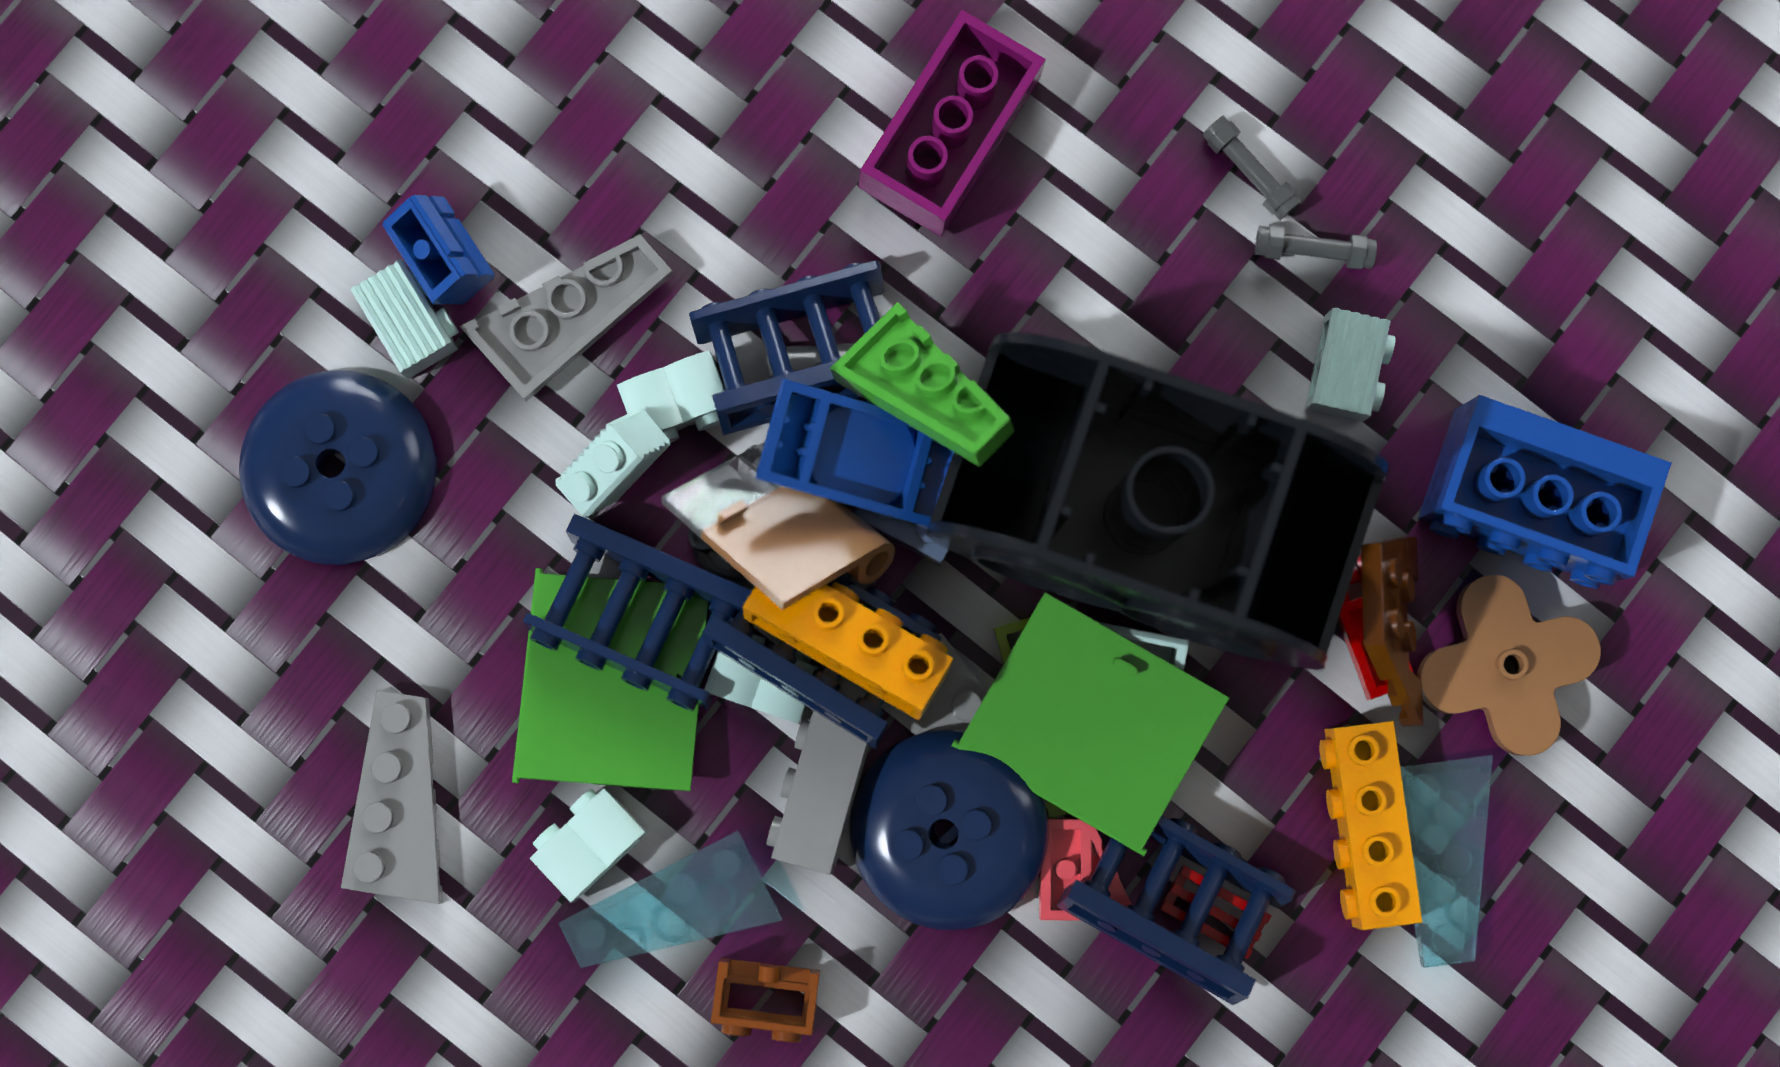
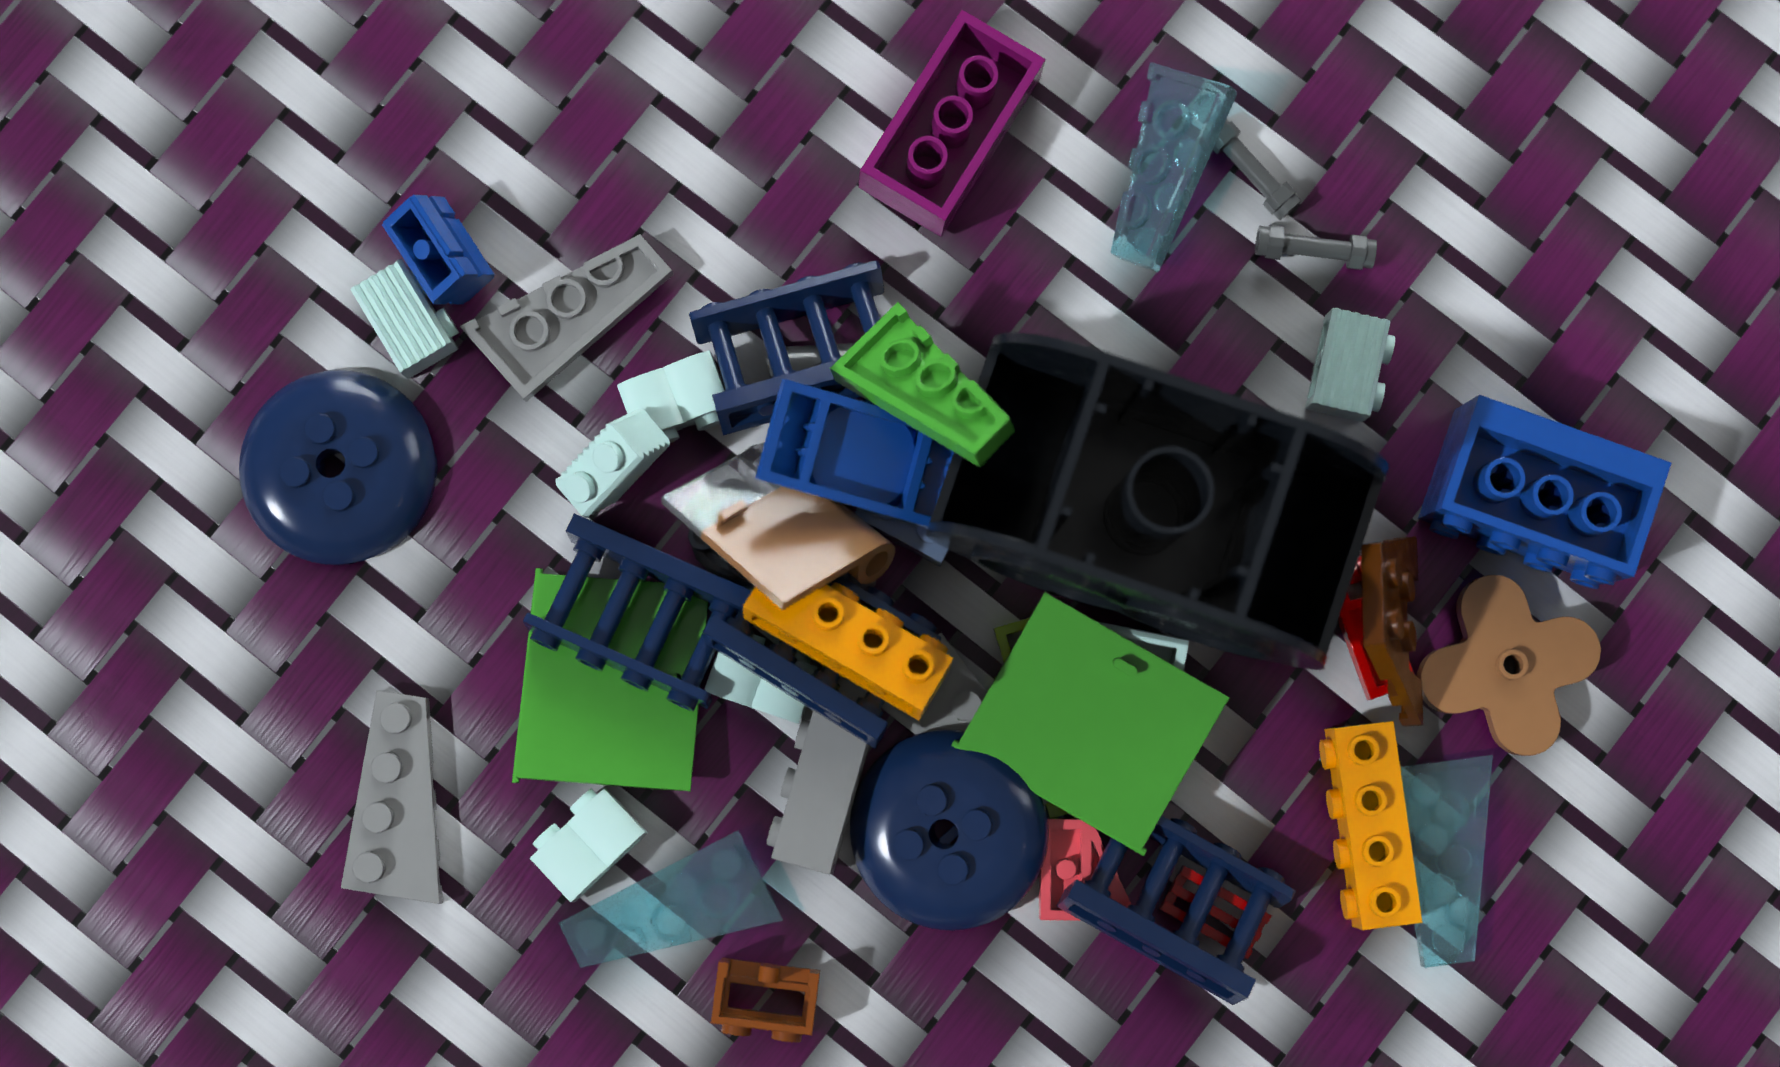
none -> clear light blue wing [1111,62,1238,272]

